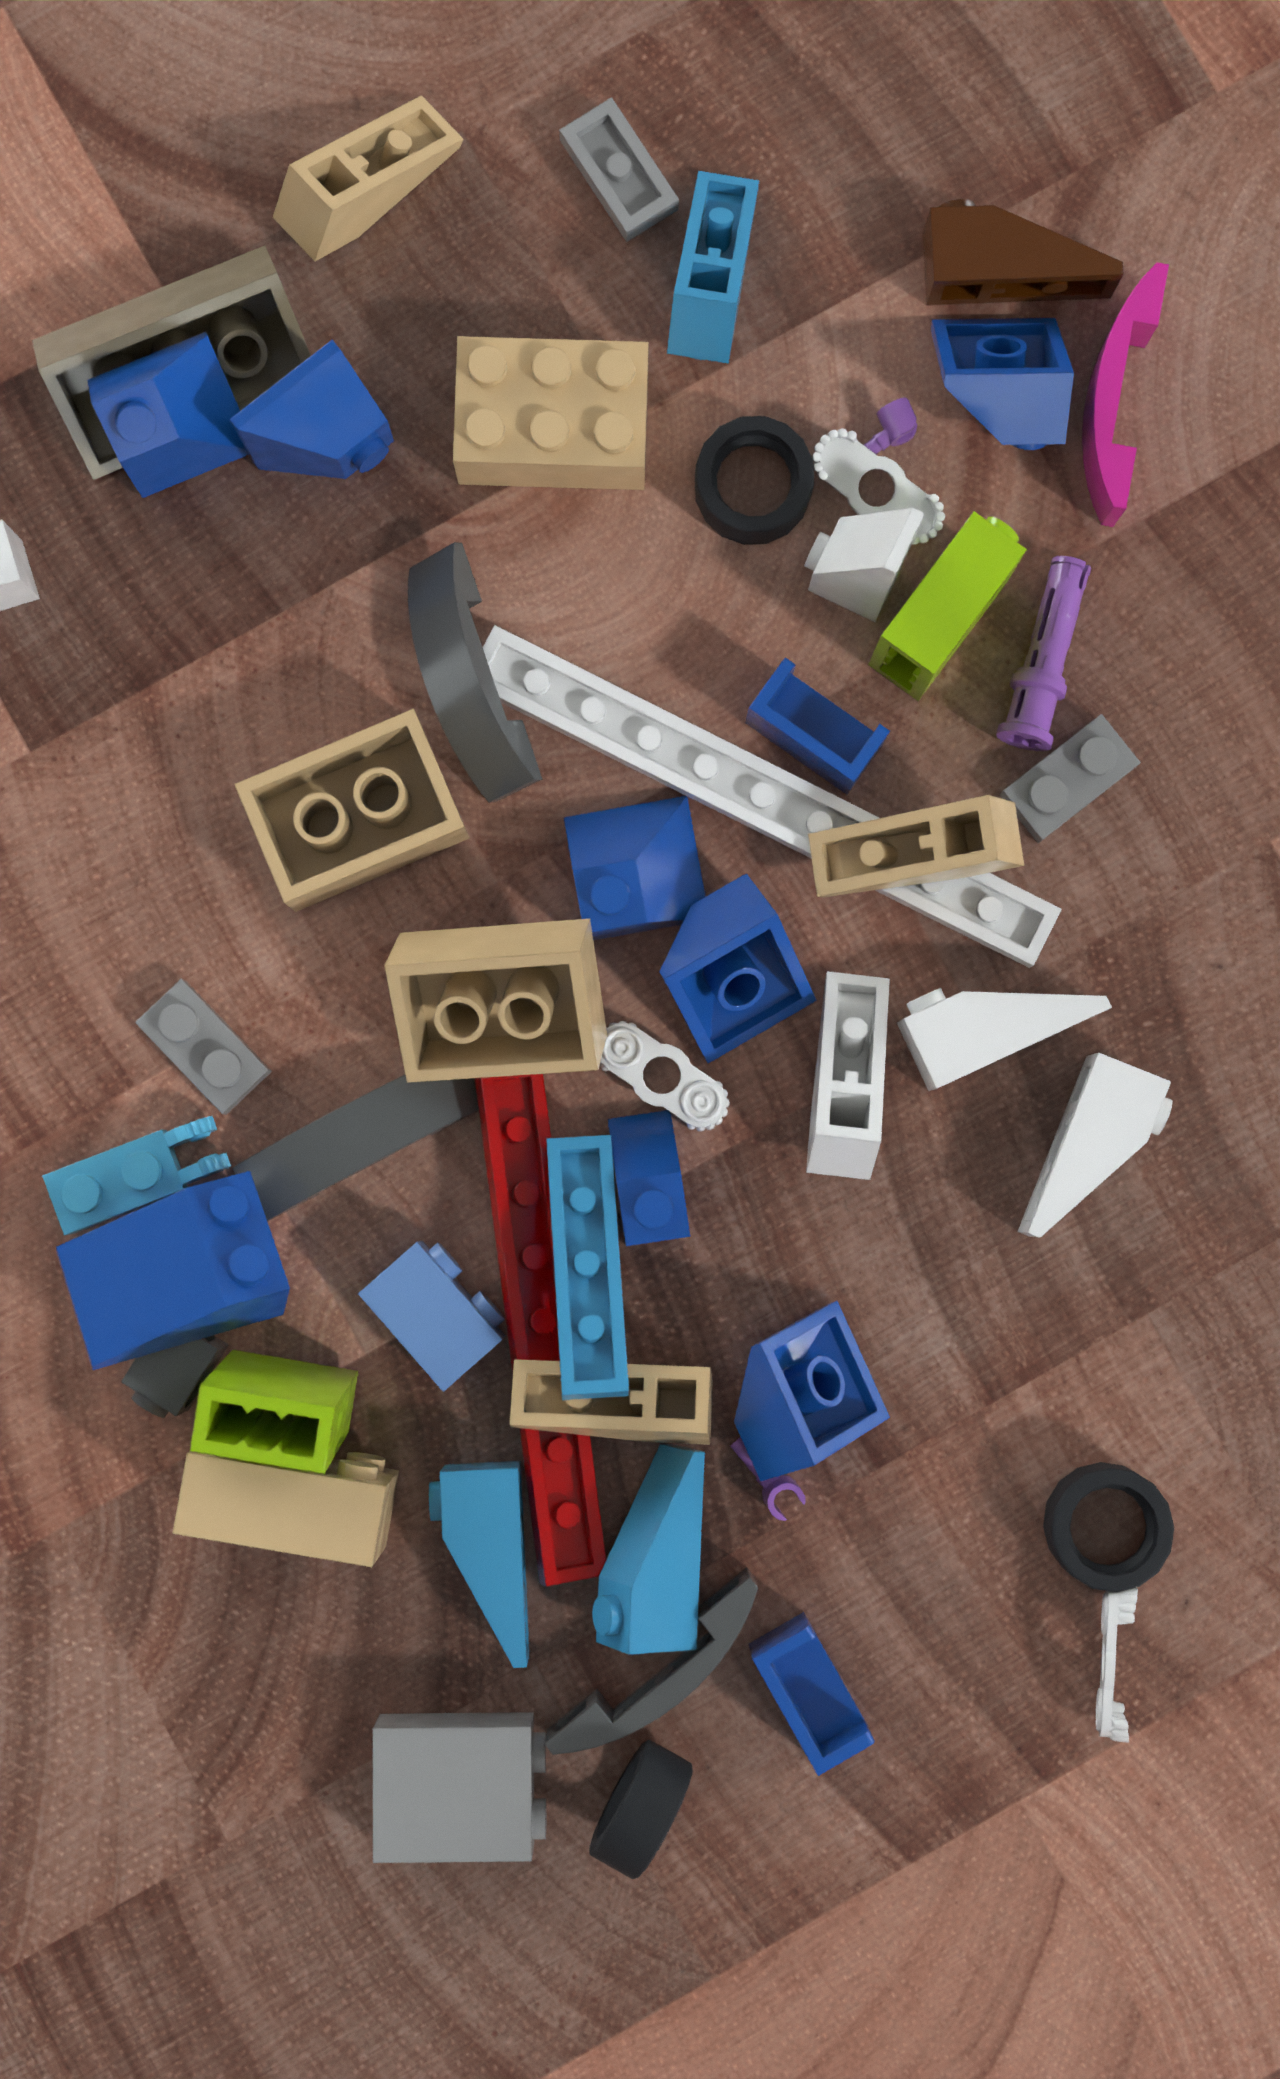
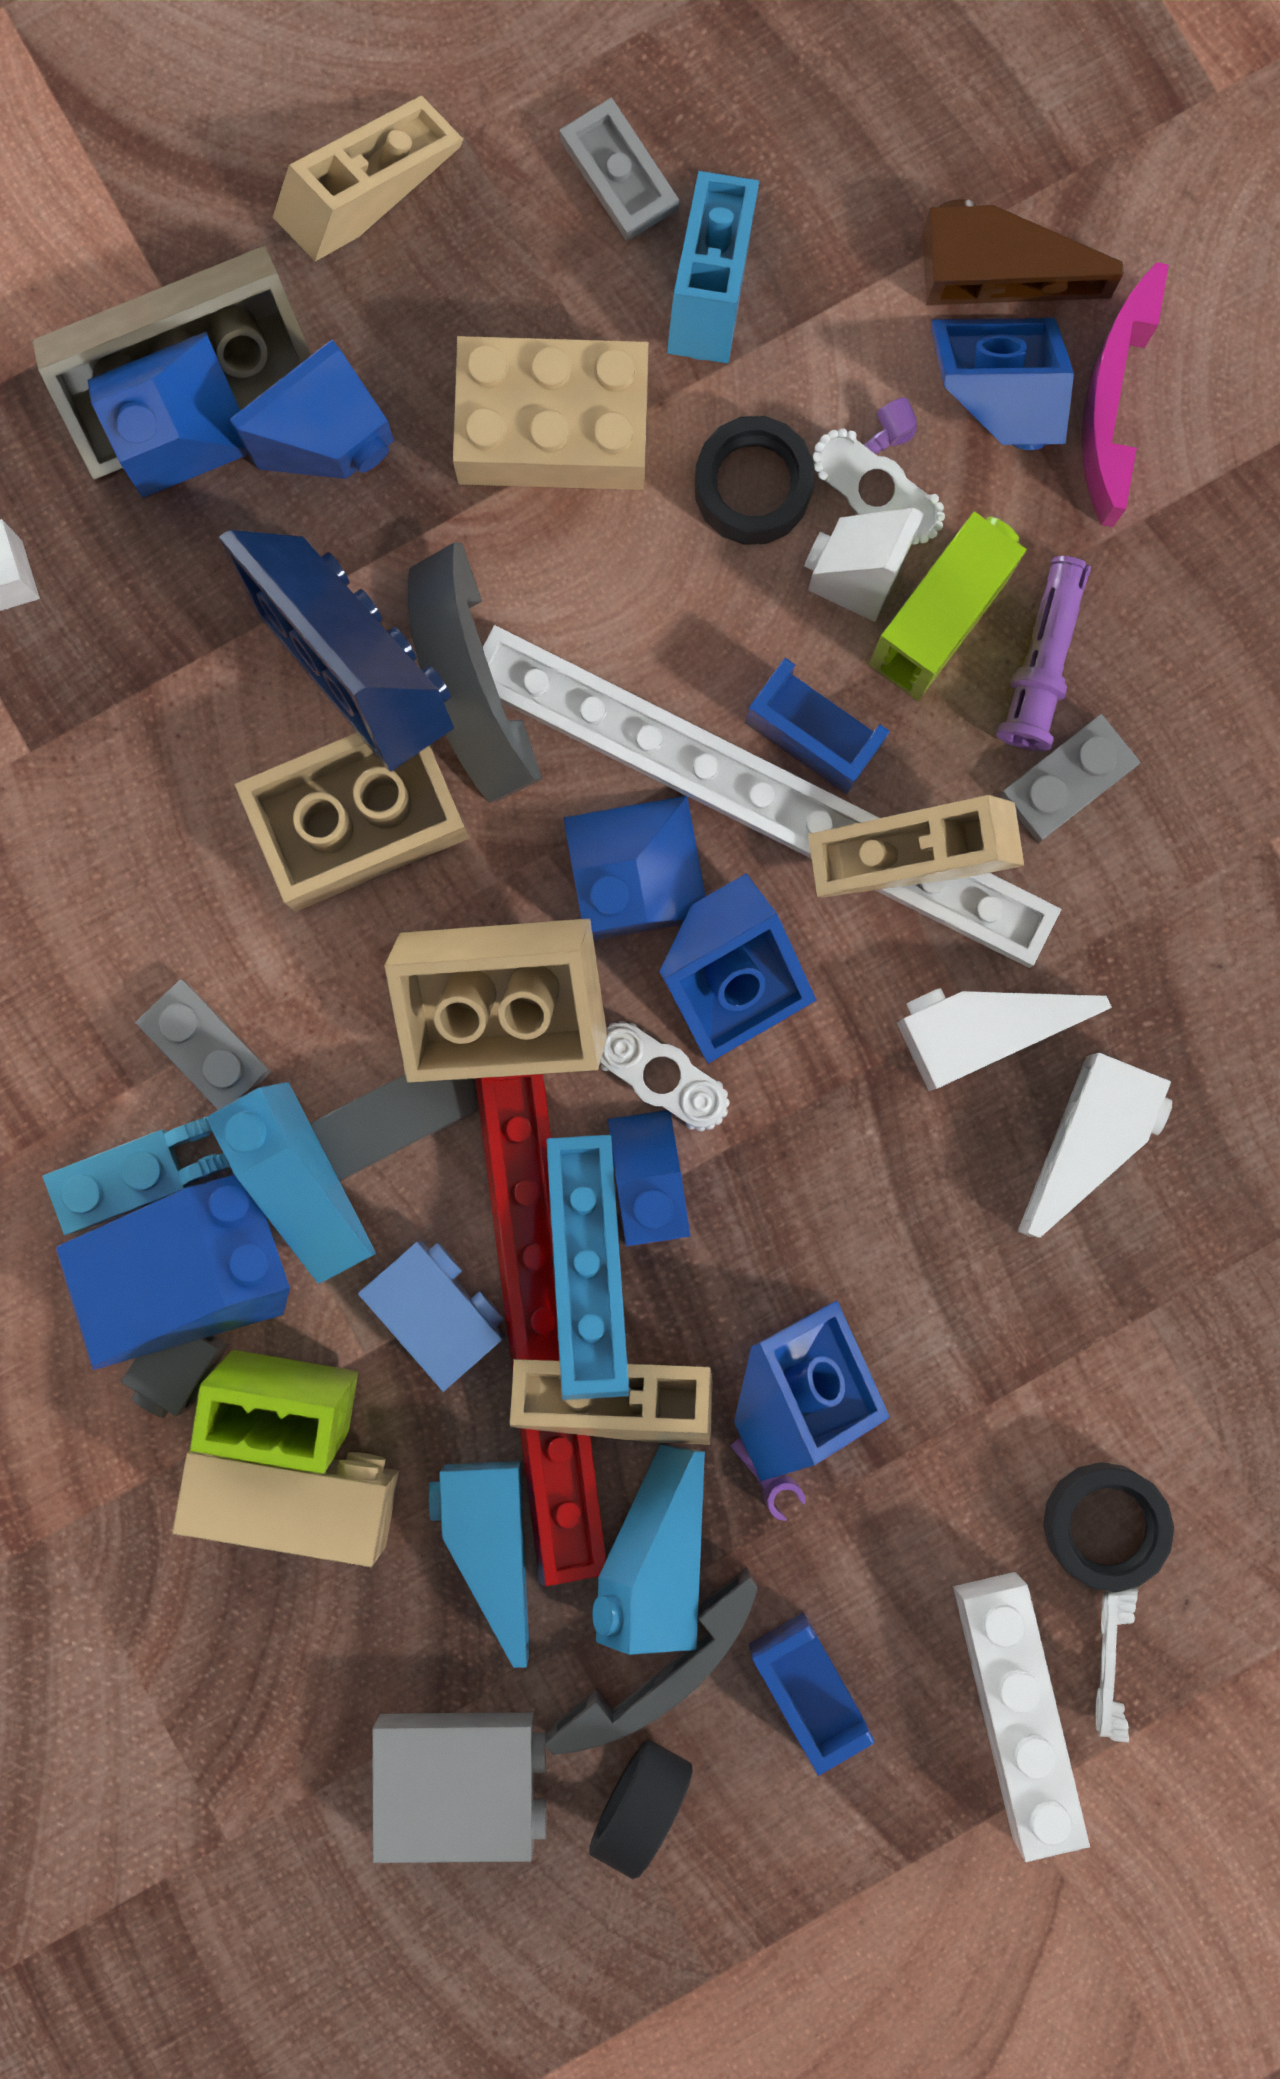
white slope [806,971,890,1180] -> none
none -> dark azure slope [205,1082,376,1284]
none -> dark blue slope [219,530,454,772]
none -> white brick [953,1572,1090,1862]

